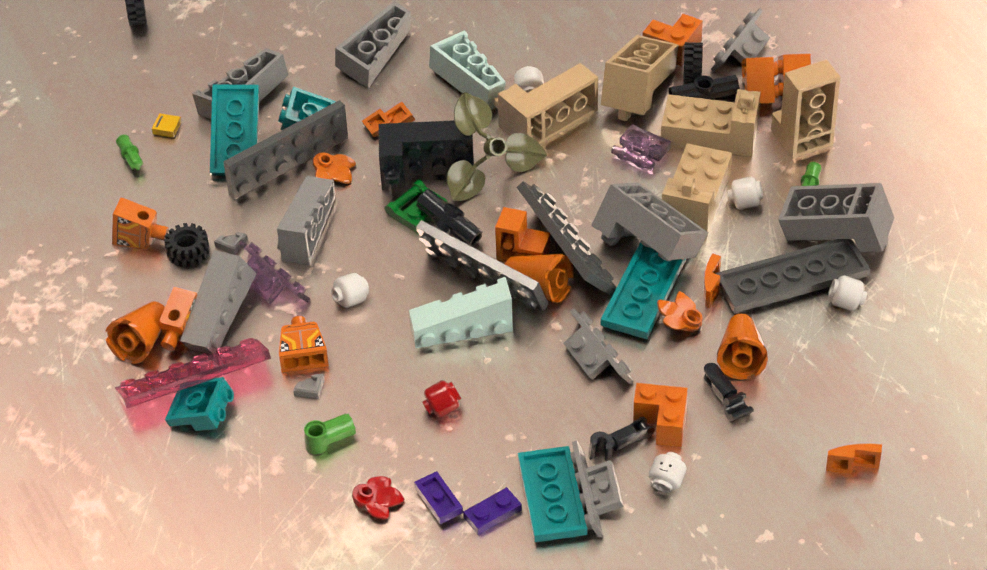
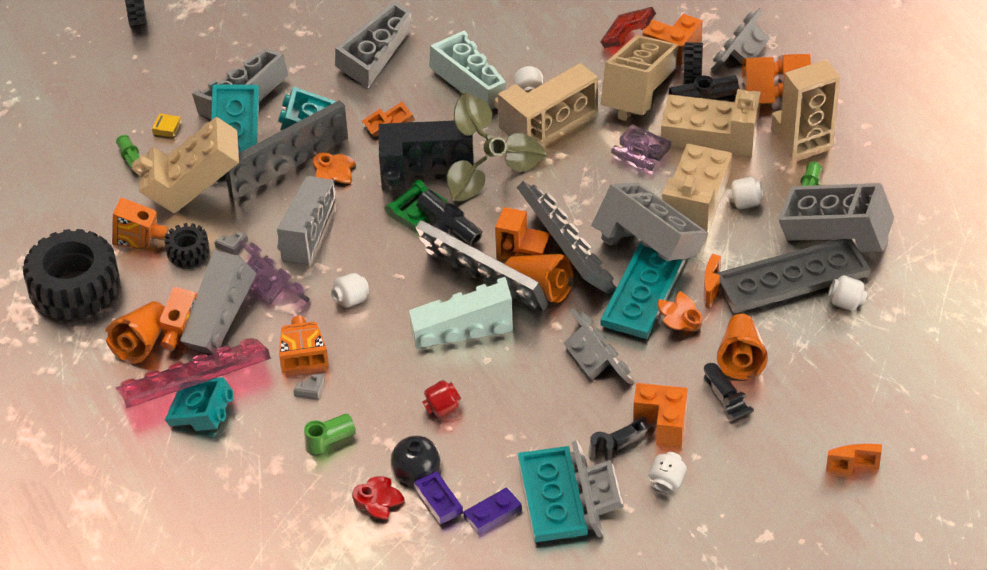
none -> black tyre [22,229,120,320]
none -> tan hinge [132,117,239,214]
none -> black cylinder [390,435,442,488]
none -> clear red plate [600,7,656,49]

